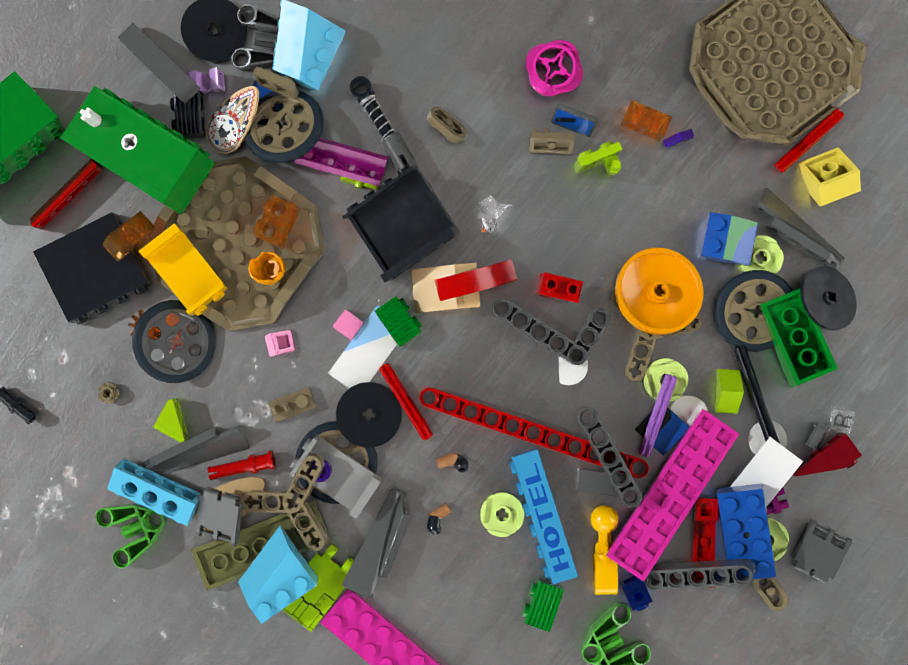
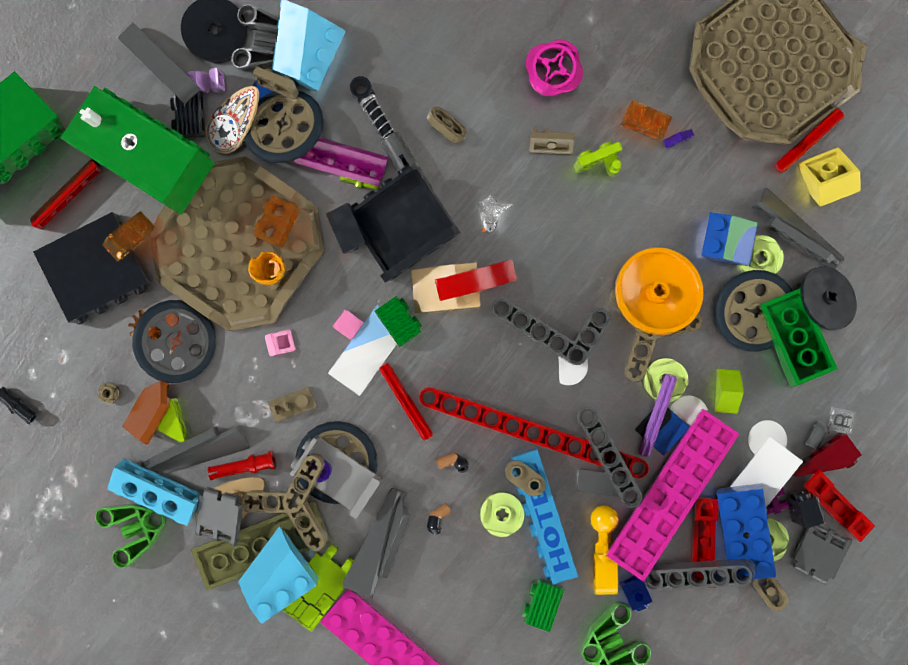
yellow panel [139,223,228,316] -> none
black piece [336,382,402,448] -> none
red hips [535,272,583,304] -> none
slope [551,103,598,137] -> none
black axle [733,345,780,444] -> none
none -> dark orange tile [122,381,170,445]
none -> black panel [326,203,366,254]
none -> dark tan plate [505,460,545,496]
none -> black brick [786,490,825,528]
none -> red slope [804,470,875,542]

